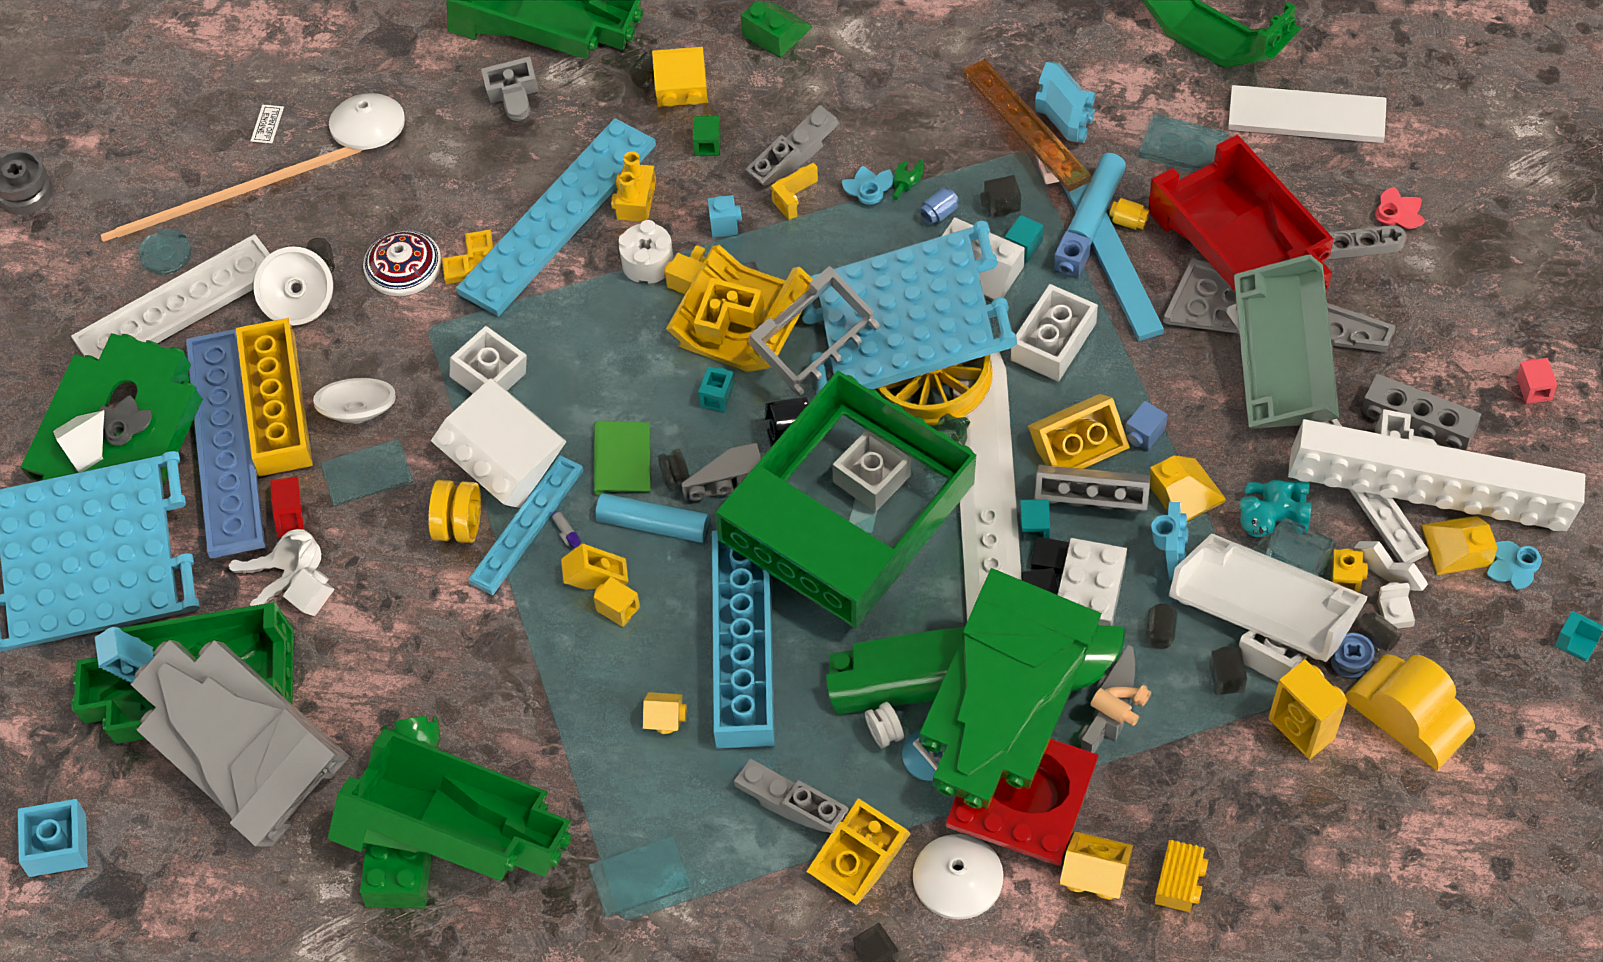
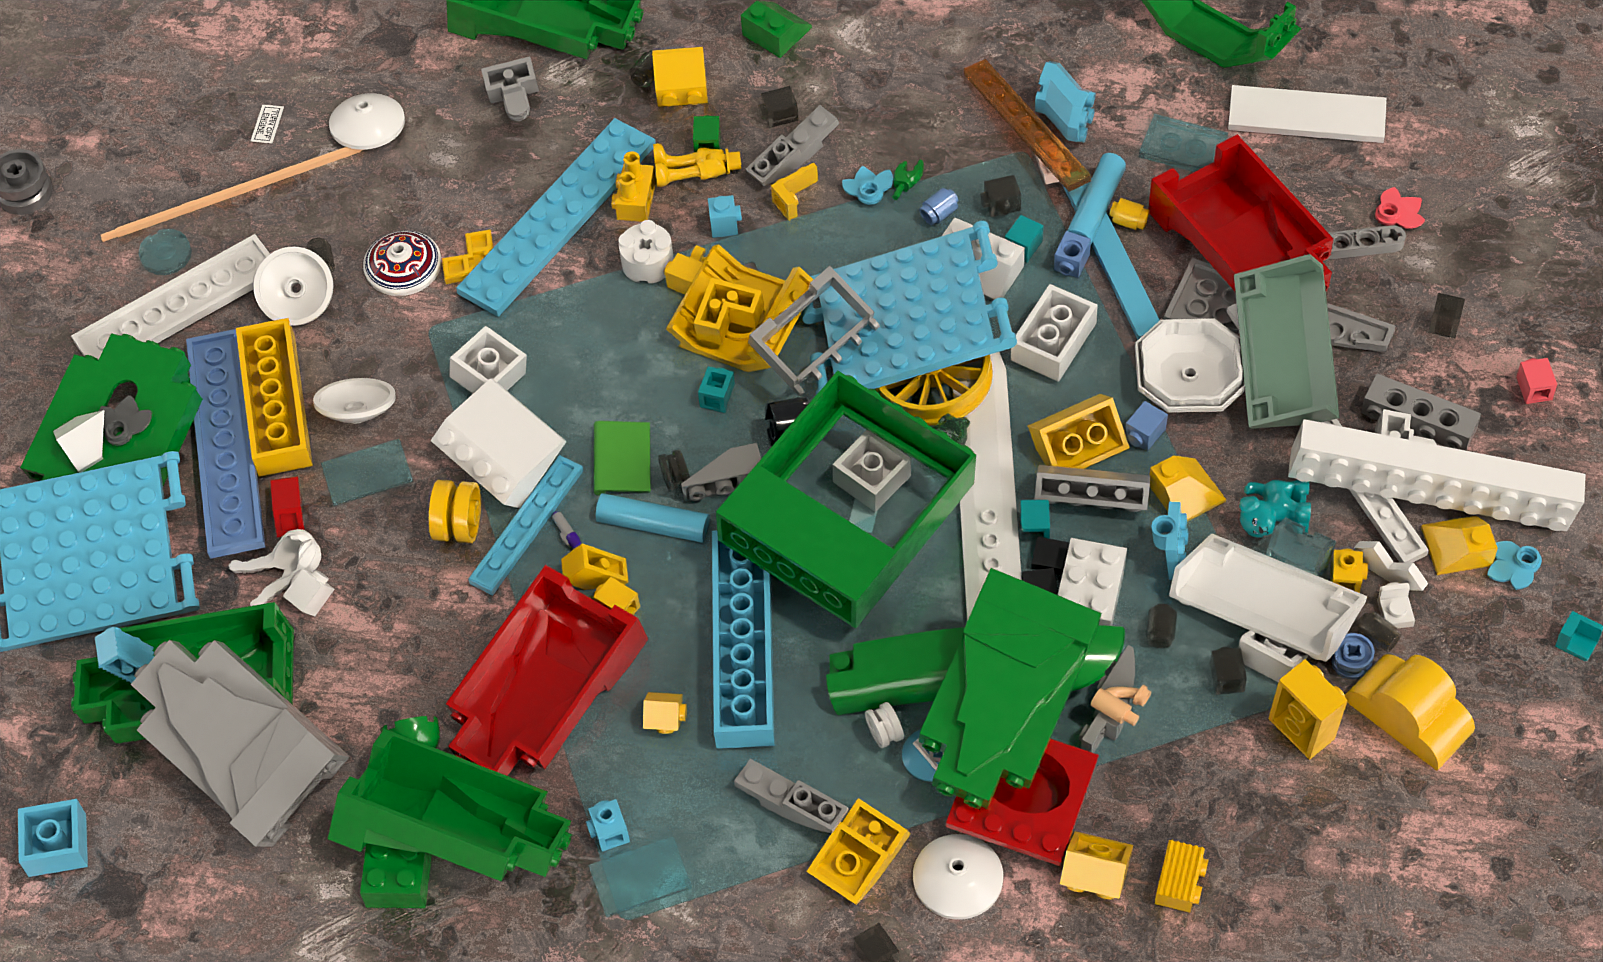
none -> red panel [446,565,648,776]
none -> medium azure brick [586,799,630,852]
none -> yellow piece [653,143,741,187]
none -> clear smoke brick [758,86,799,128]
none -> white rock [1135,318,1245,413]
none -> clear smoke brick [1428,293,1465,339]

